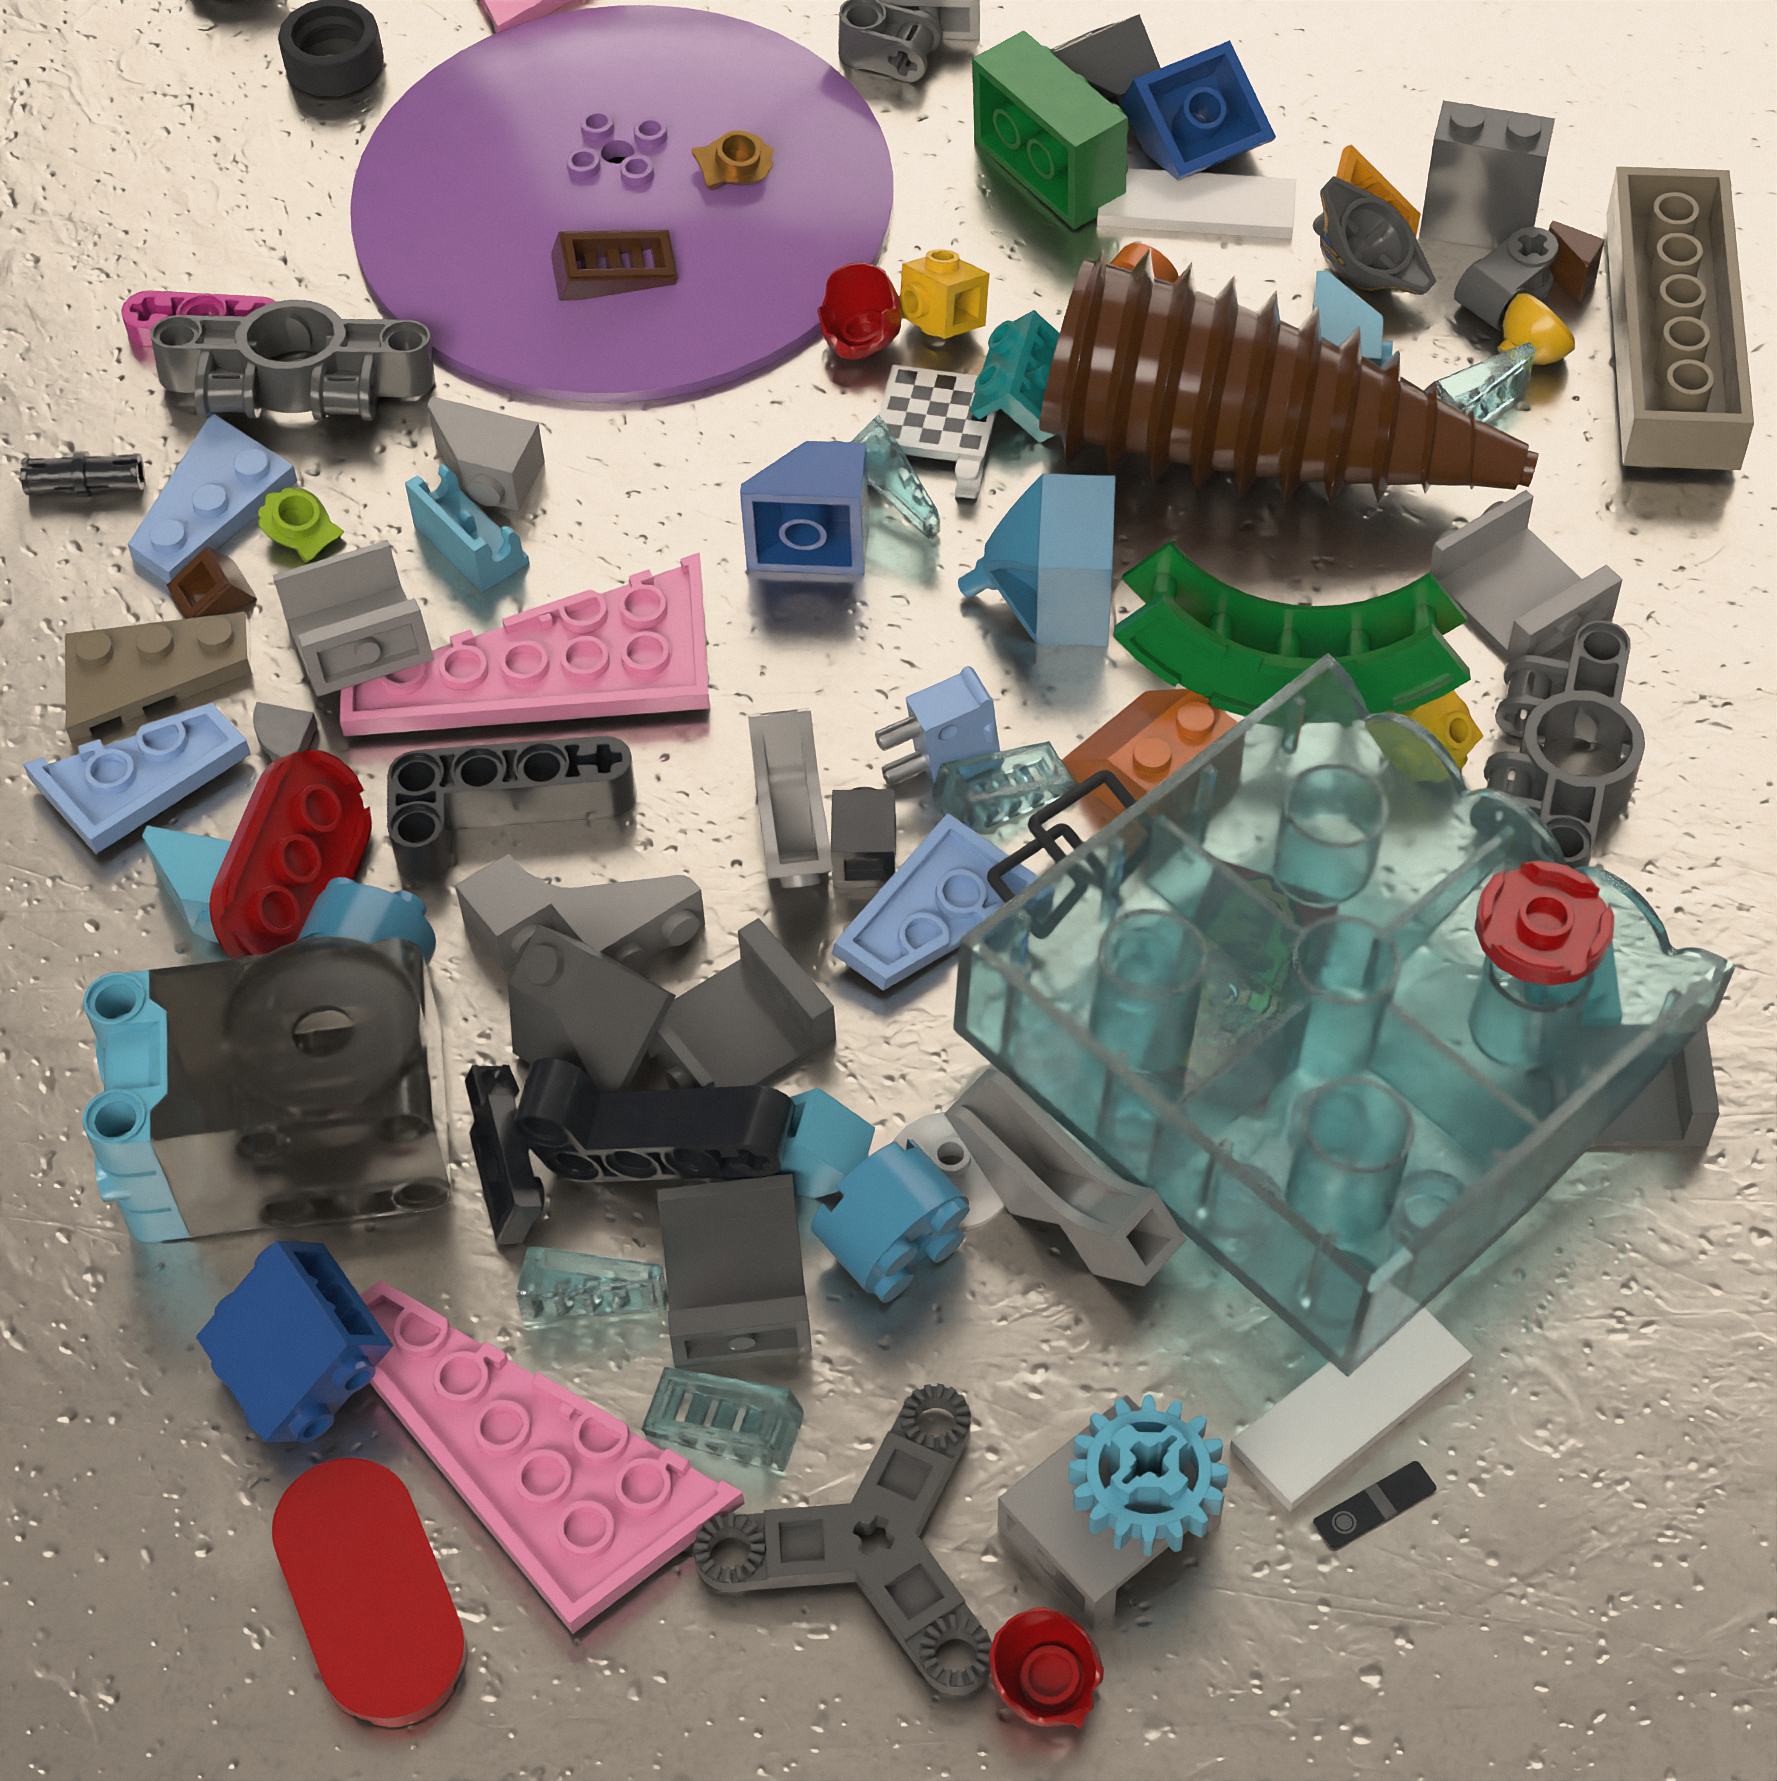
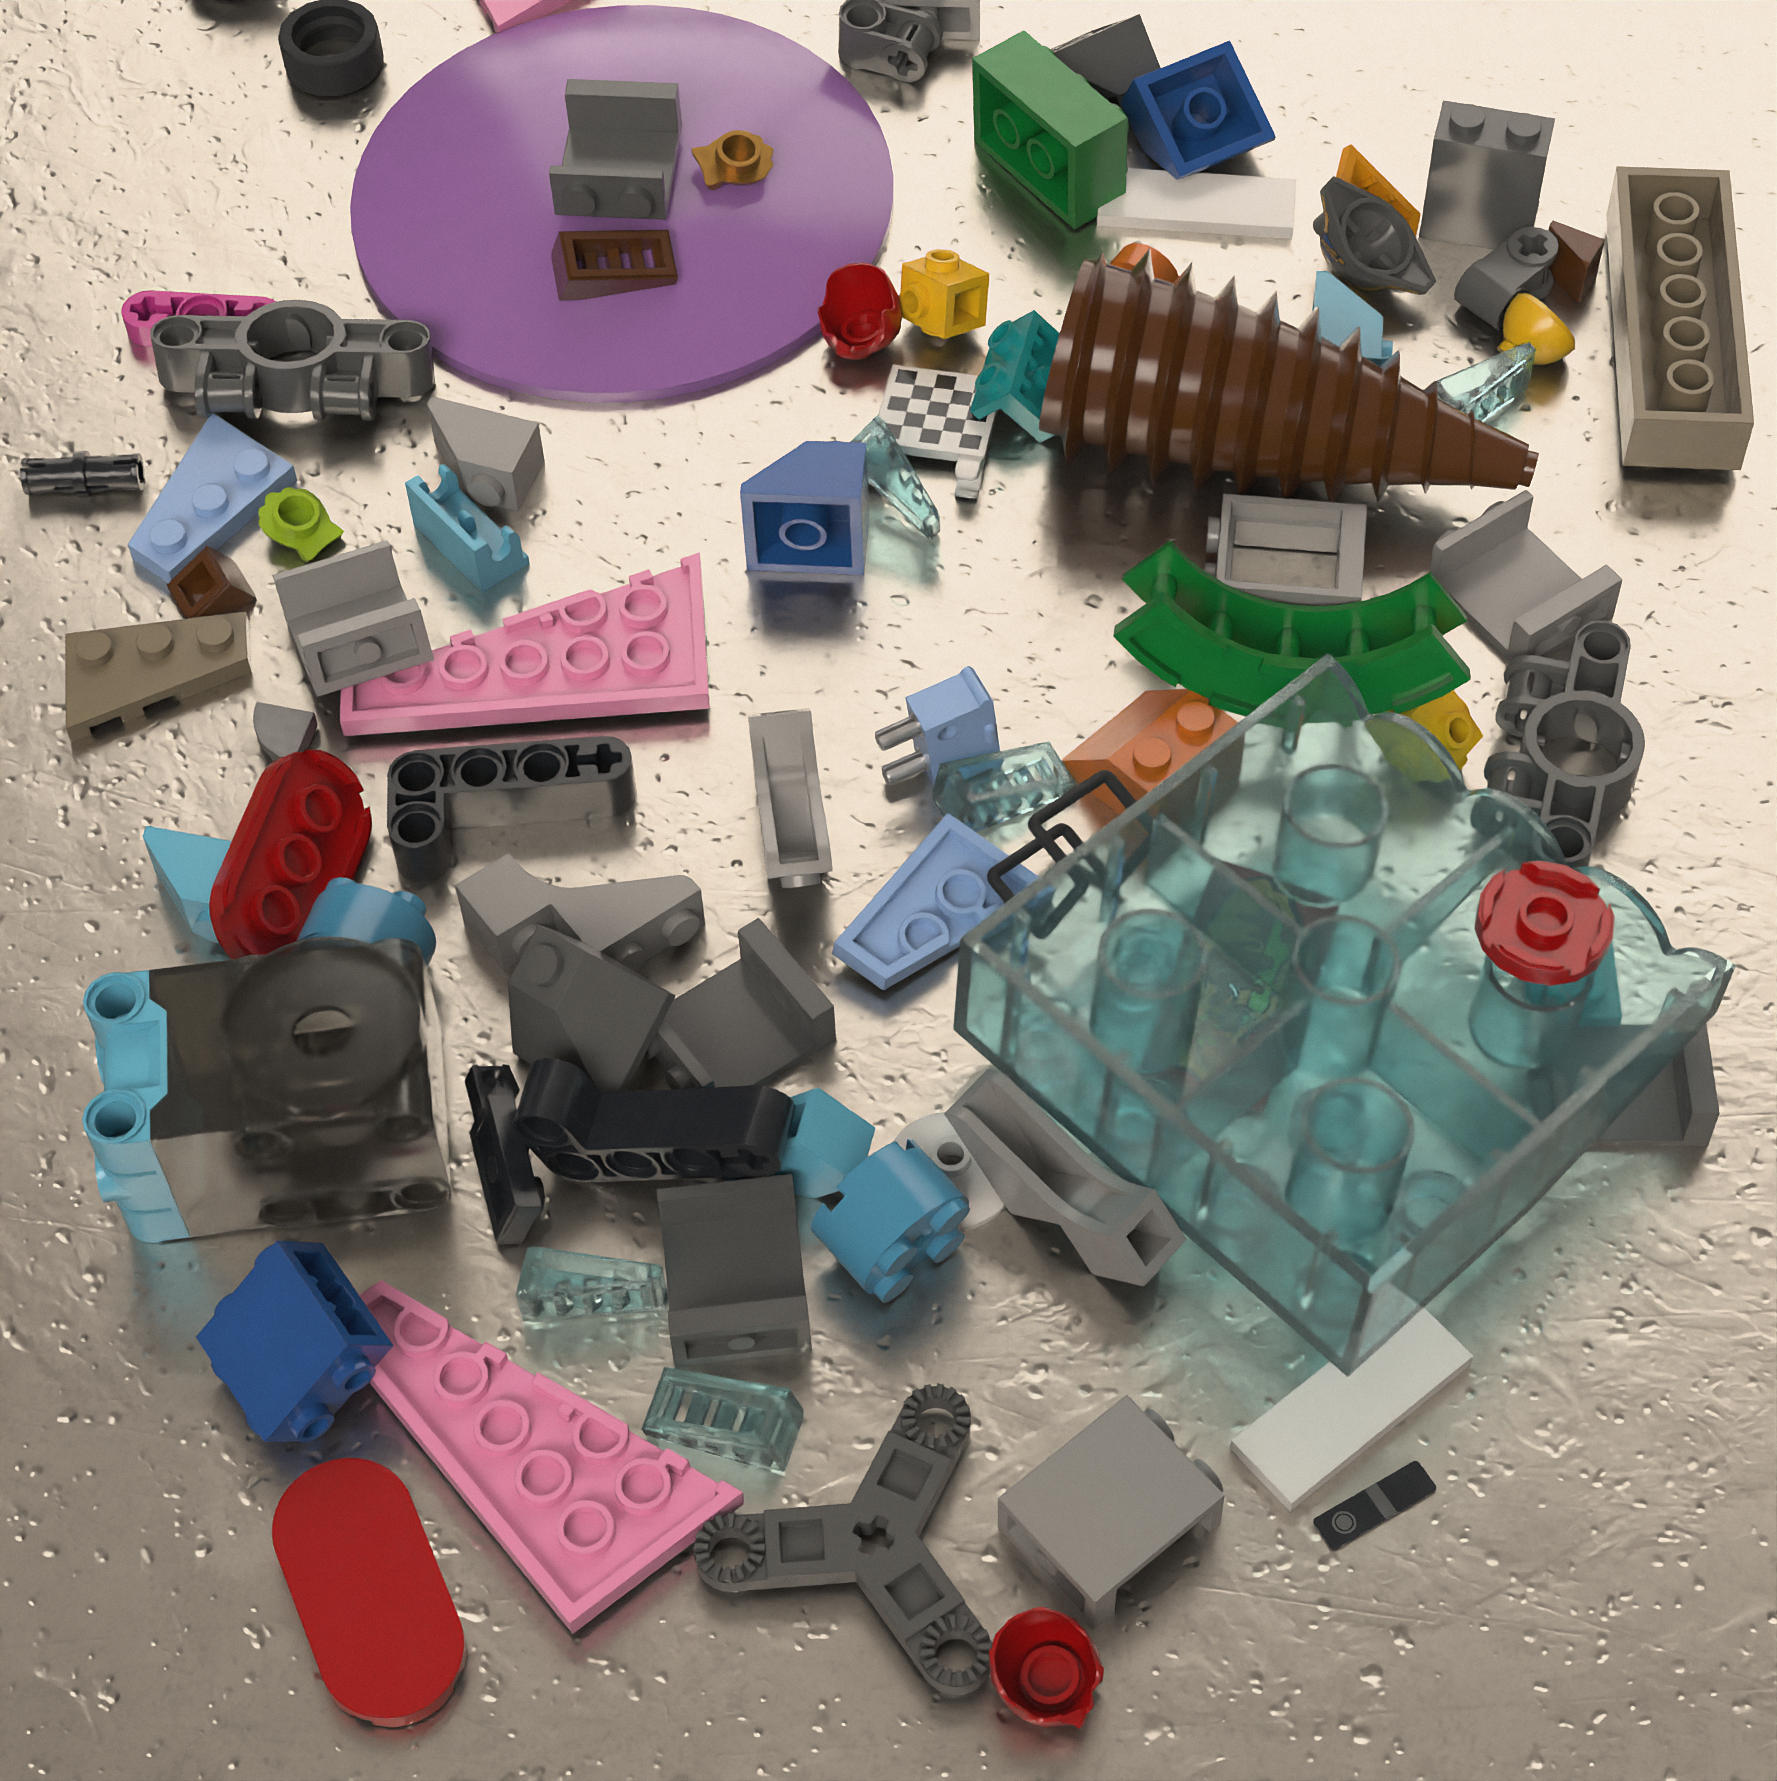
light blue wing [23,703,251,854] -> none
black brick [831,787,896,888] -> none
dark azure piece [957,473,1115,647] -> none
medium azure gear [1068,1395,1228,1556] -> none
none -> dark grey panel [549,79,682,220]
none -> light grey window [1204,494,1367,606]

